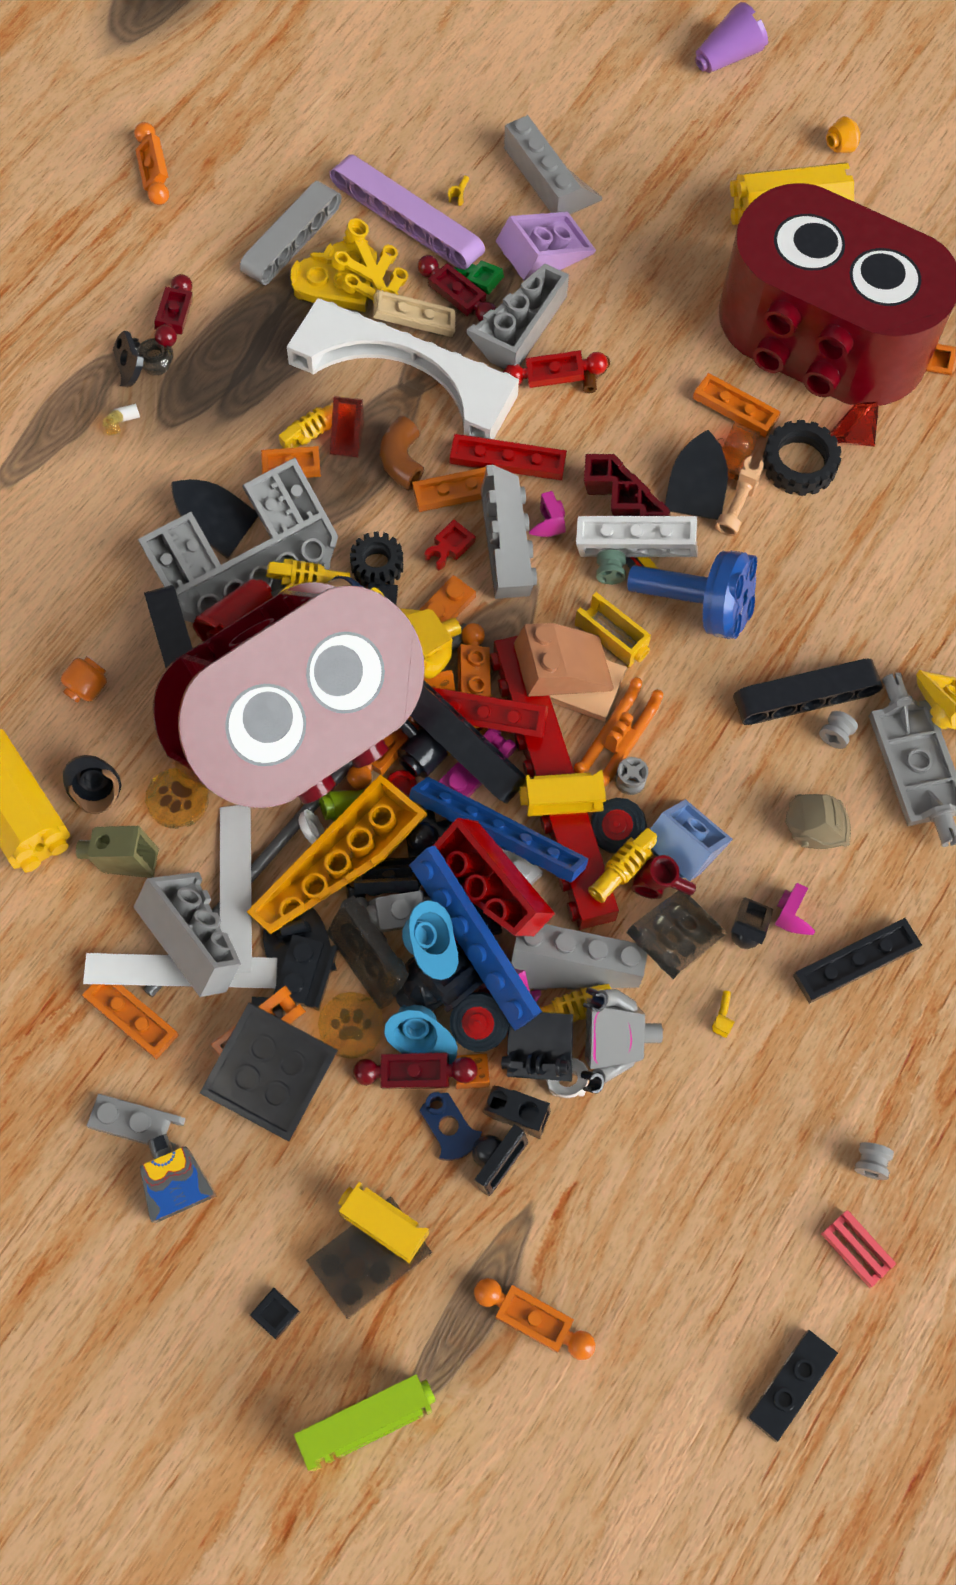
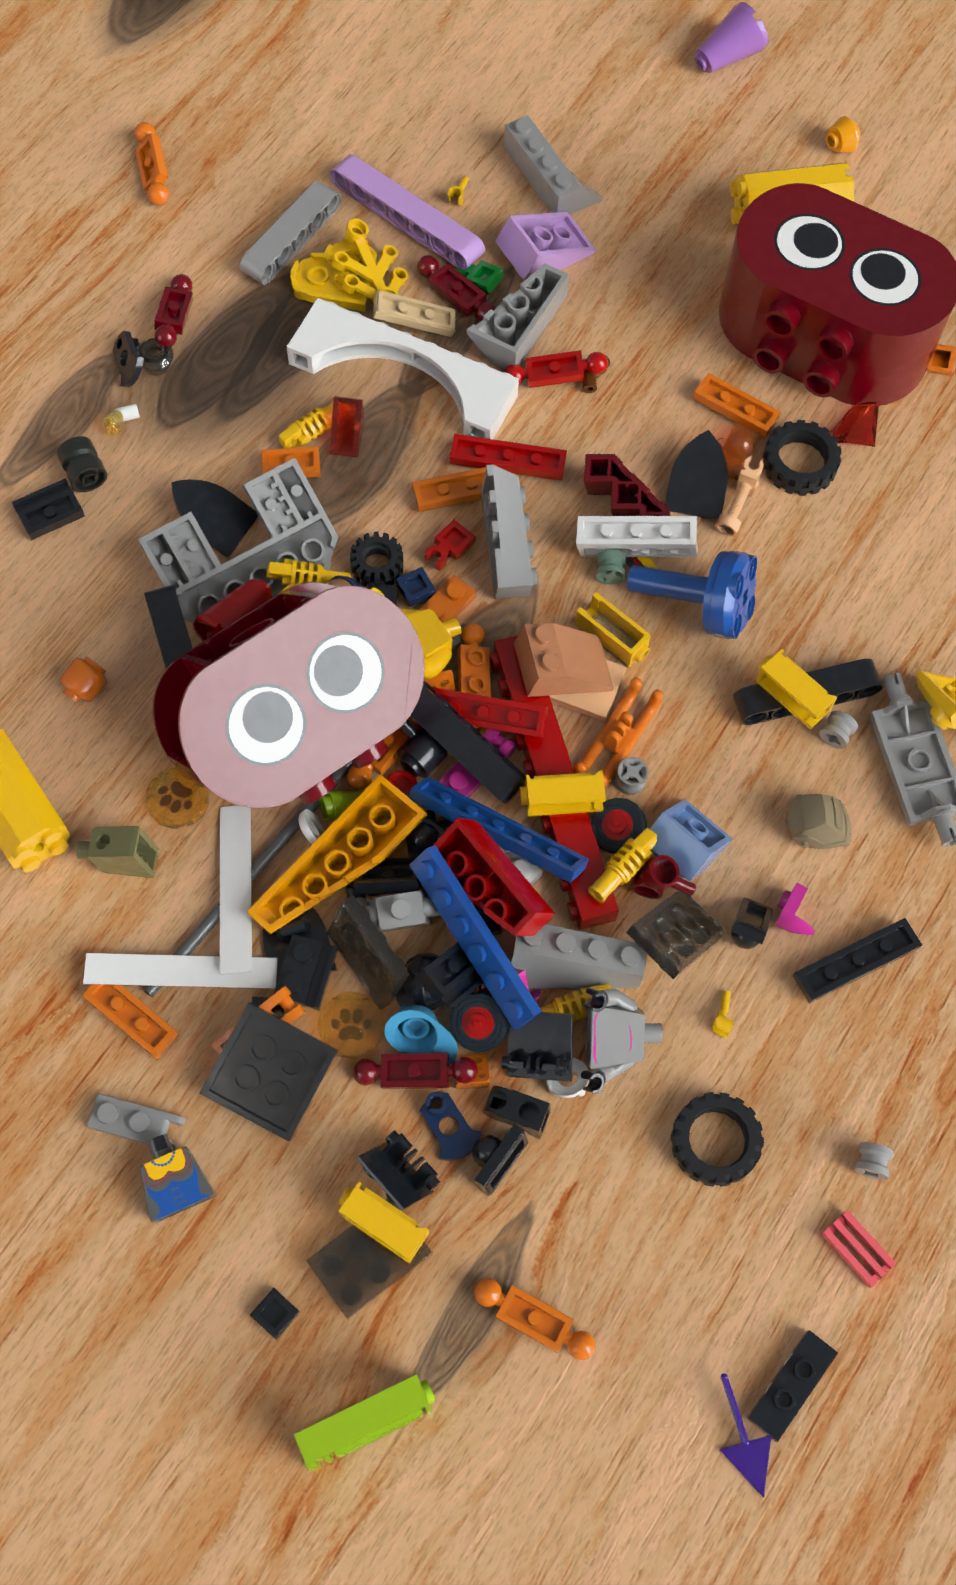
black piece [63,755,122,814] -> none
light grey wedge [133,872,241,997] -> none
dark orange cylinder [379,416,424,491] -> none
dark azure piece [402,900,458,980] -> none
dark pink plate [529,491,566,537] -> none
none -> black plate [12,479,85,540]
none -> pearl dark grey wheel [57,436,108,492]
none -> black hinge [356,1130,440,1211]
none -> dark blue plate [396,567,436,607]
none -> black tyre [671,1092,764,1187]
none -> dark purple piece [720,1373,772,1497]
none -> yellow window [756,649,837,730]

